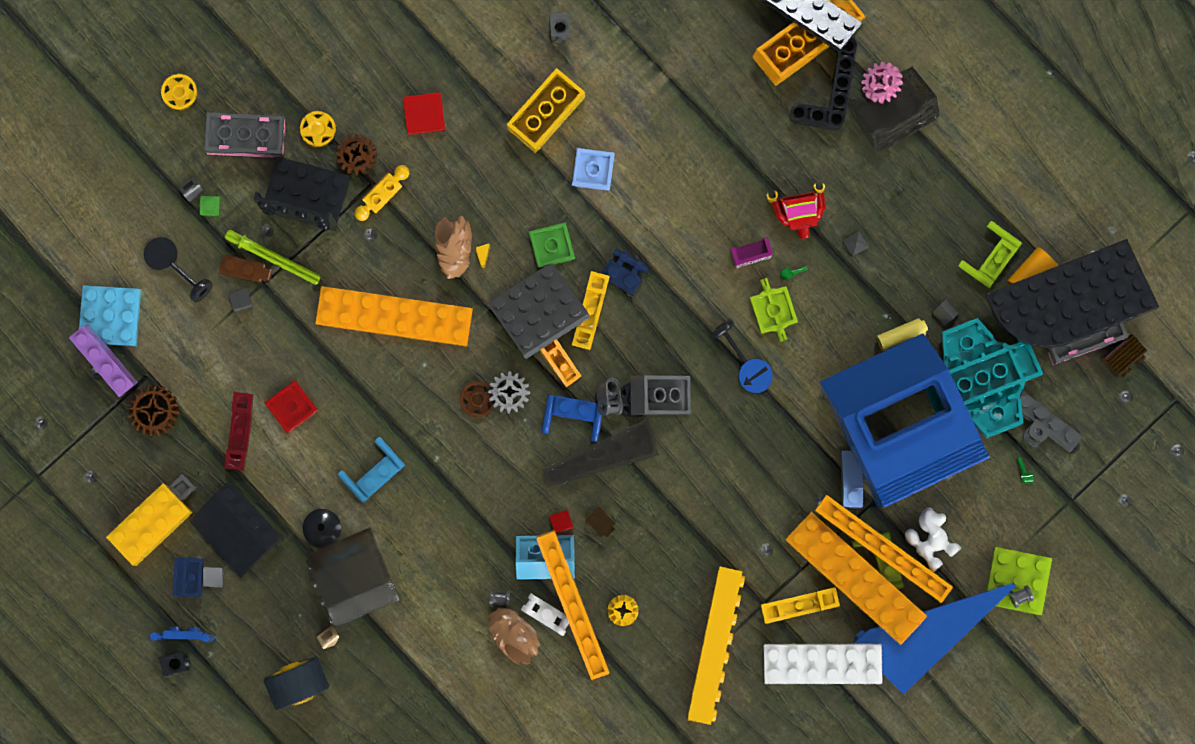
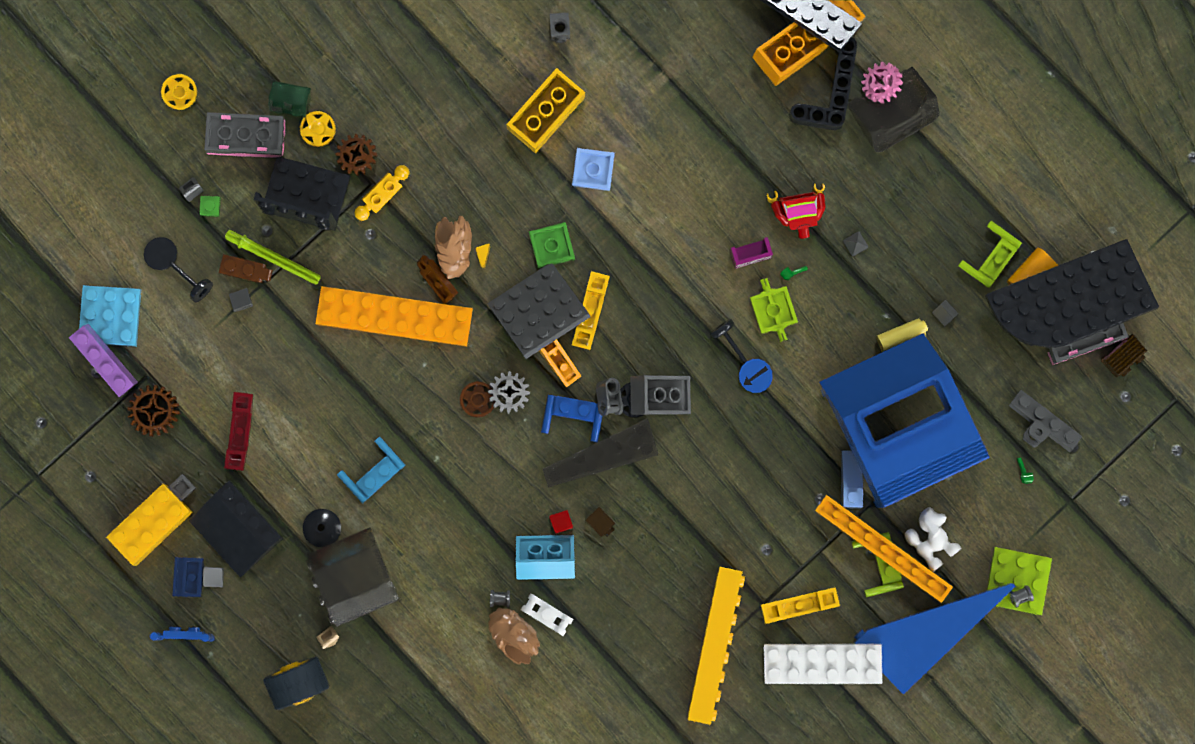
black brick [159,652,191,677] -> none
red tile [265,380,318,434] -> none
red tile [403,92,446,135] -> none
light orange plate [536,530,610,680] -> none
dark blue plate [601,248,649,296] -> none
yellow gear [608,595,639,626] -> none
light orange plate [785,512,927,645] -> none
teal plate [924,318,1043,438] -> none
none -> clear green brick [268,81,311,117]
none -> reddish brown hinge [417,255,458,304]

